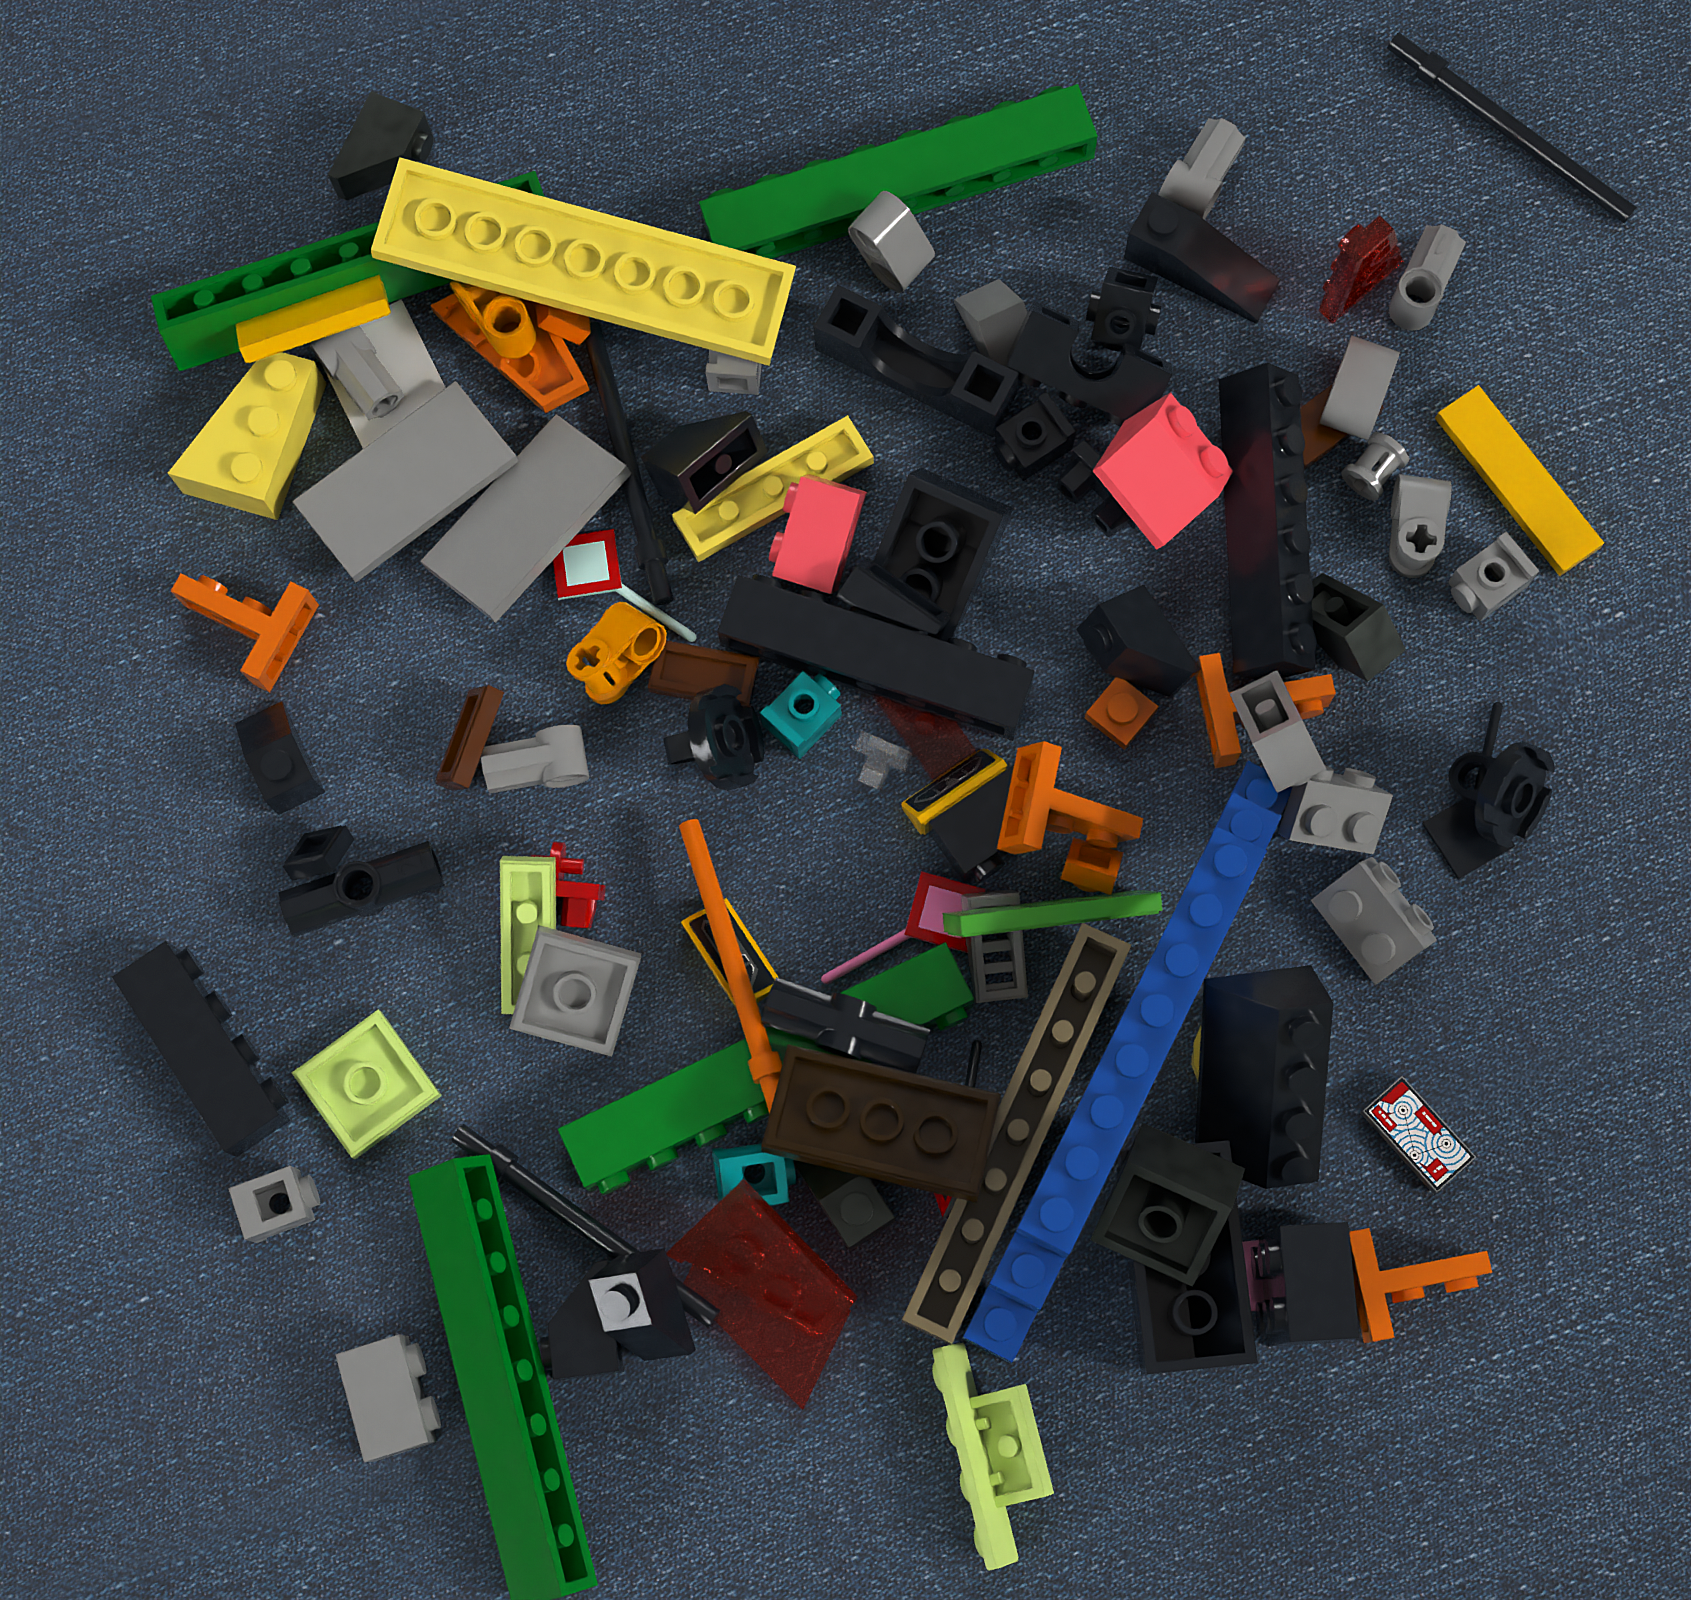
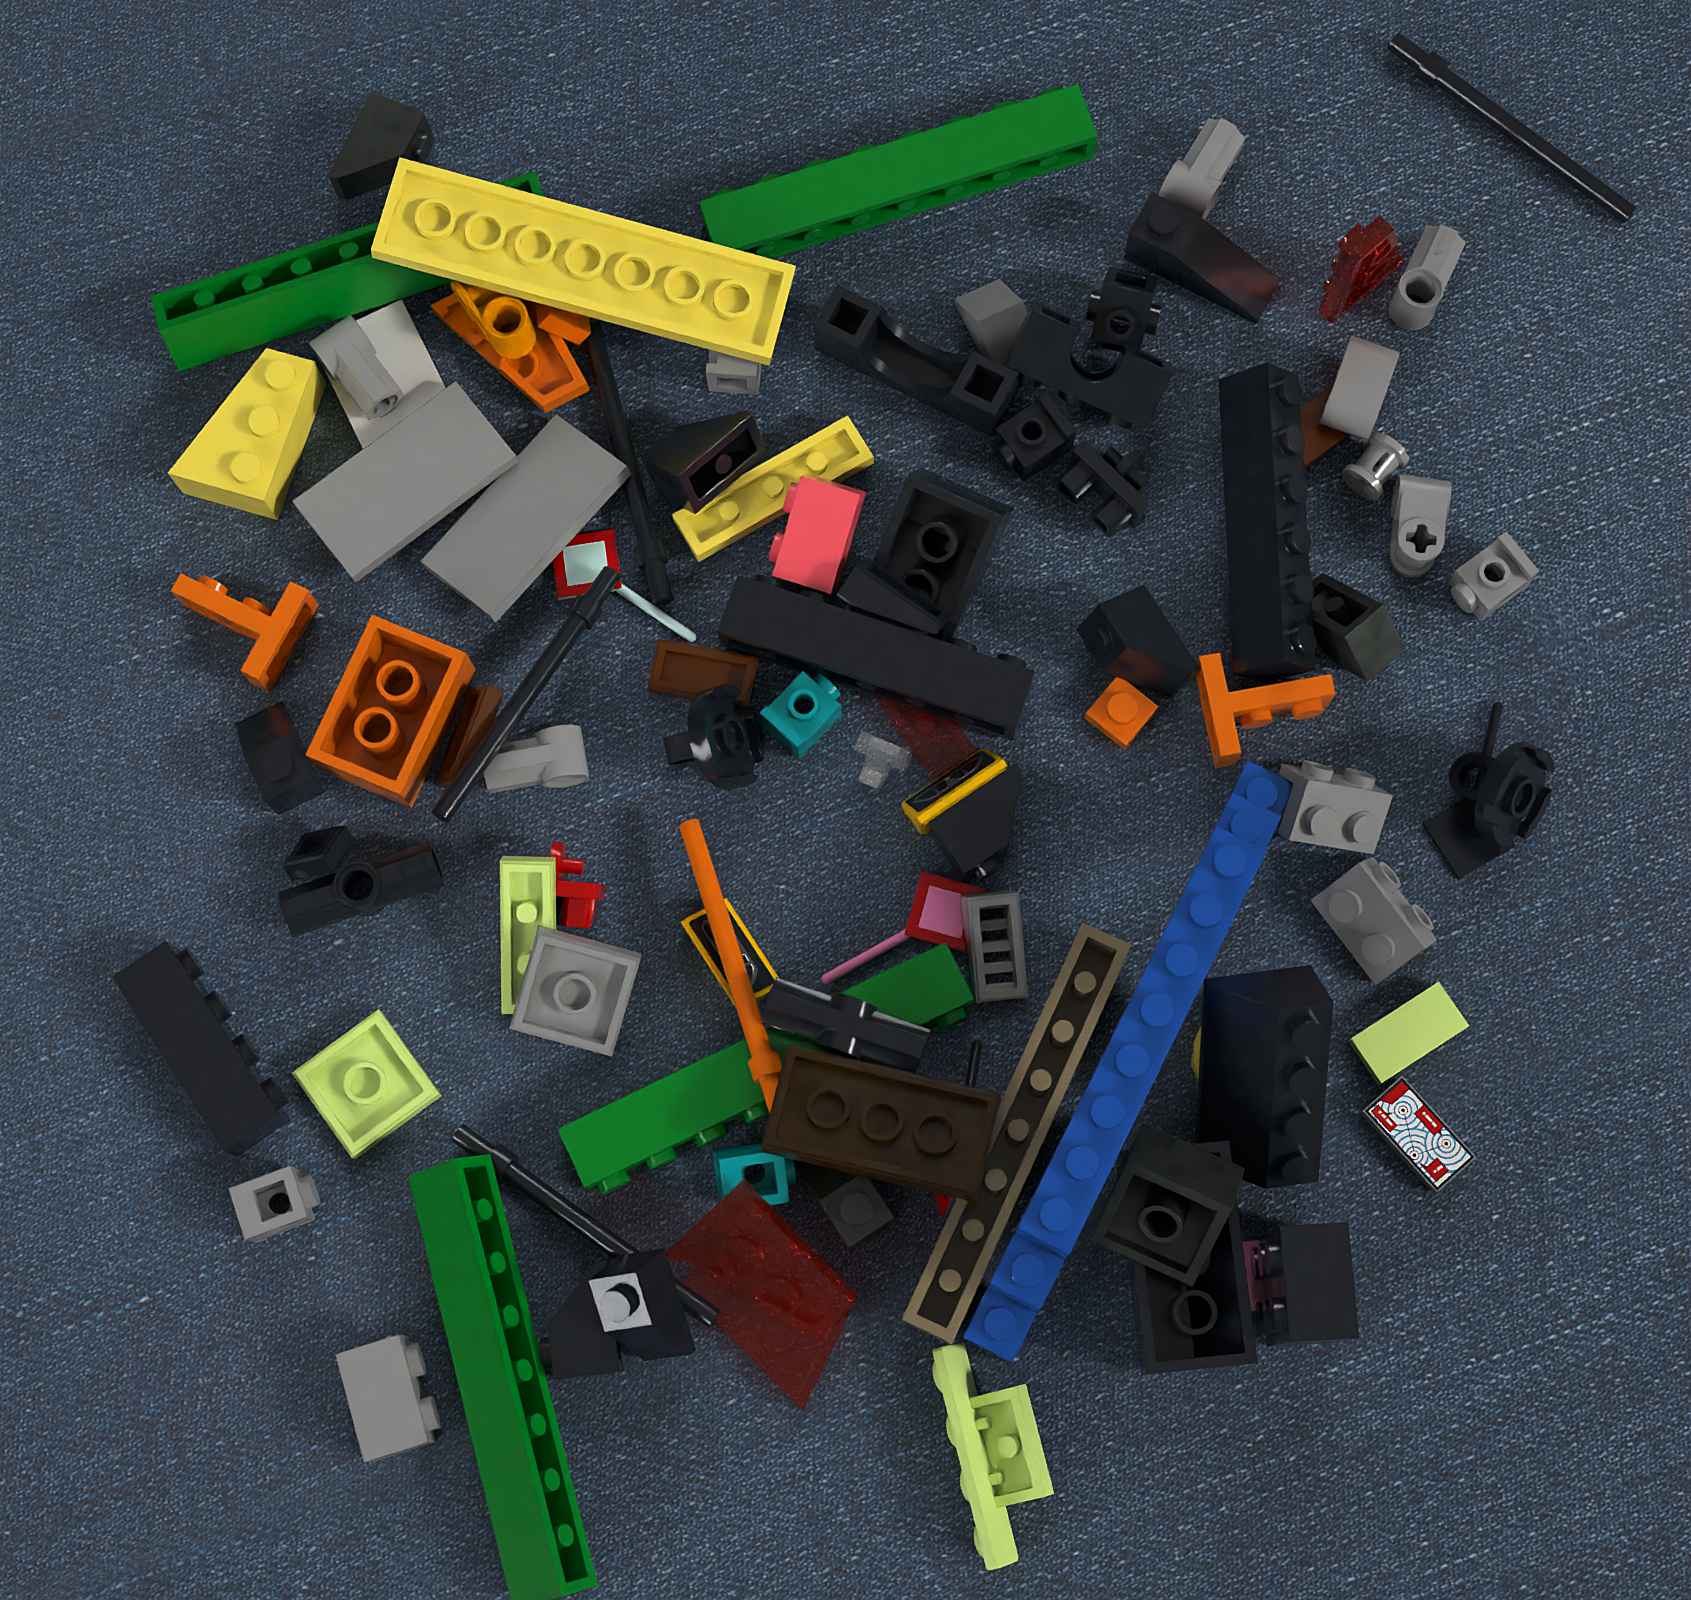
yellow tile [235,275,391,363] -> none
light orange piece [566,602,667,704] -> none
light grey beam [848,191,935,293] -> none
bright green tile [942,890,1162,937] -> none
orange bracket [997,741,1143,855] -> none
orange plate [1060,837,1123,895] -> none
coral slope [1093,392,1233,550] -> none
light grey brick [1229,670,1326,793] -> none
orange bracket [1349,1228,1492,1343] -> none
yellow tile [1435,385,1604,576] -> none
none -> orange brick [305,615,476,808]
none -> black bar [431,566,621,823]
none -> yellowish green tile [1348,982,1469,1086]

